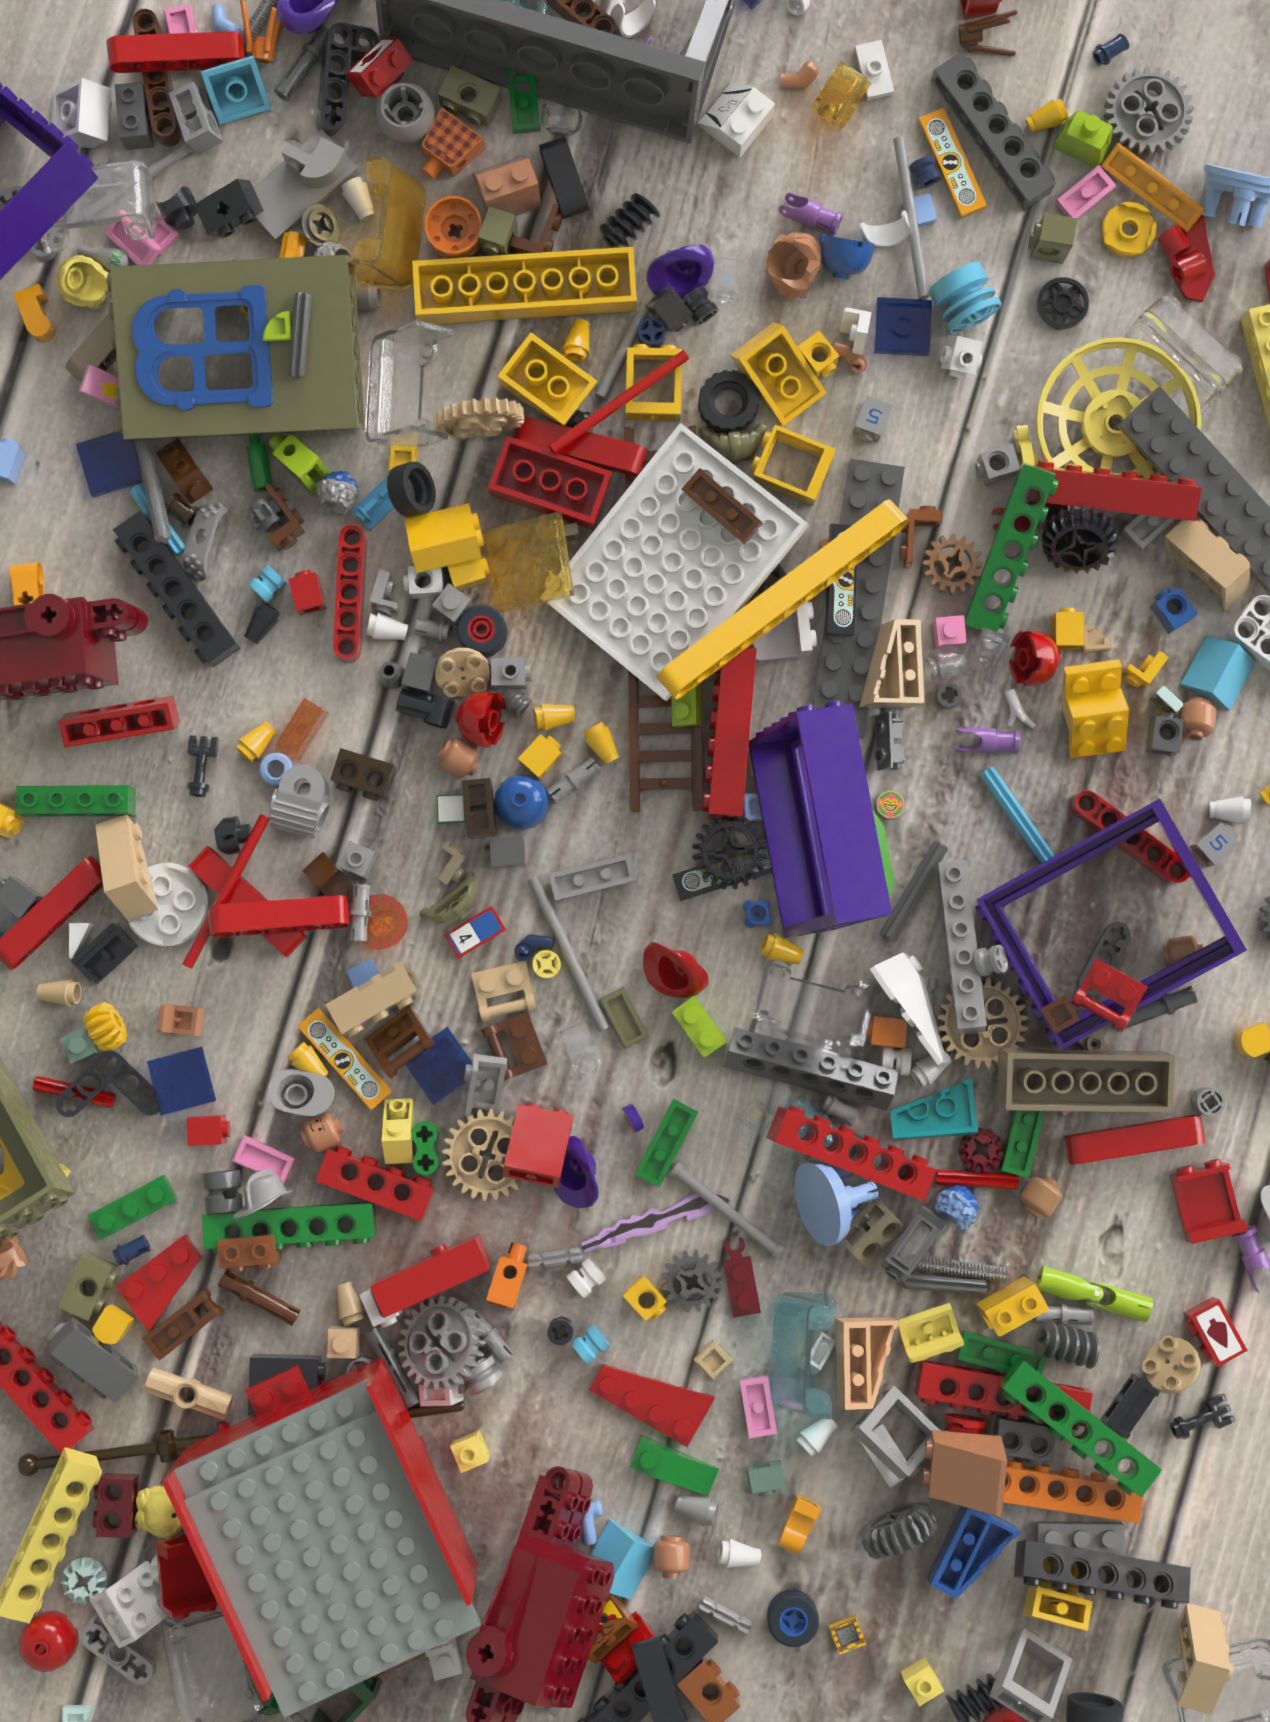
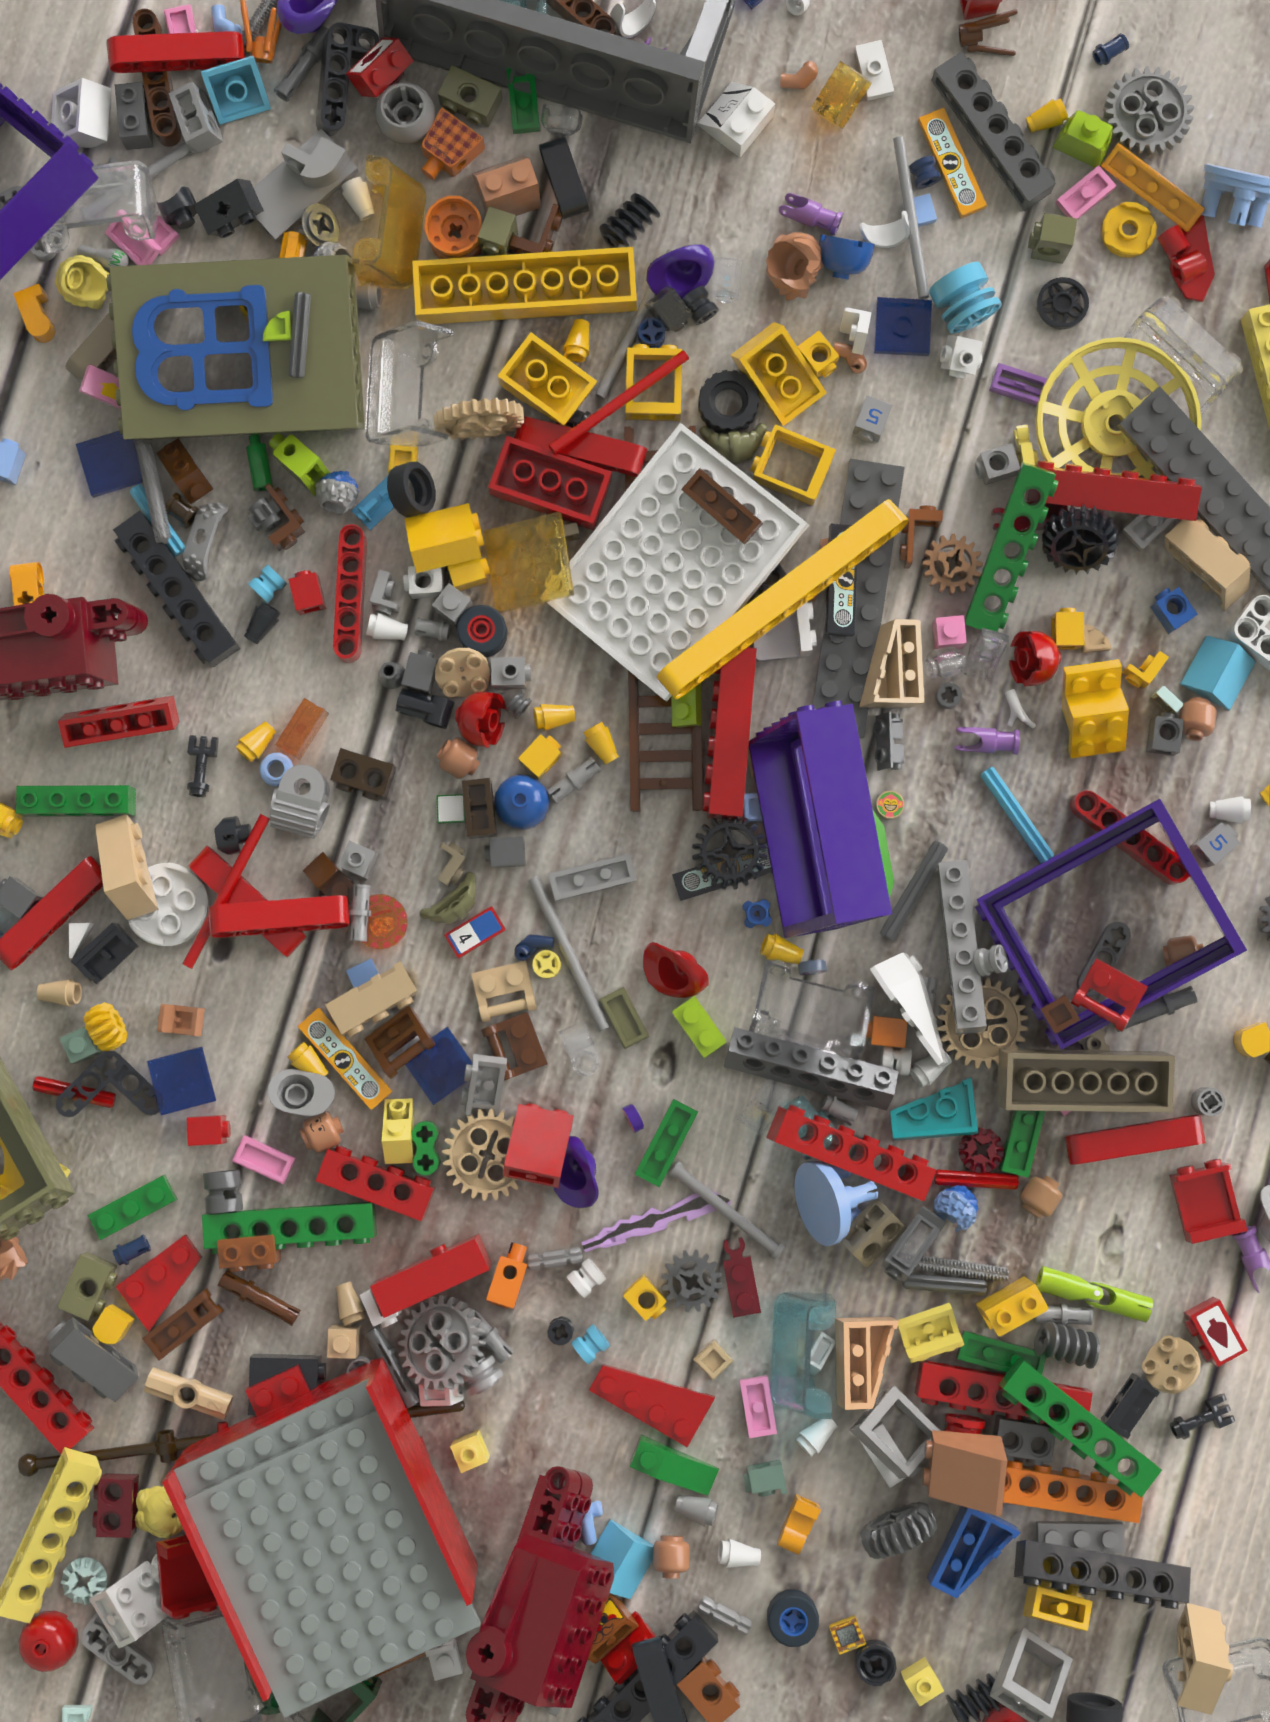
light grey piece [233,1168,292,1219] -> none
none -> sand blue tile [798,959,827,975]
none -> black wheel [855,1639,897,1686]
none -> medium lavender tile [989,363,1047,407]

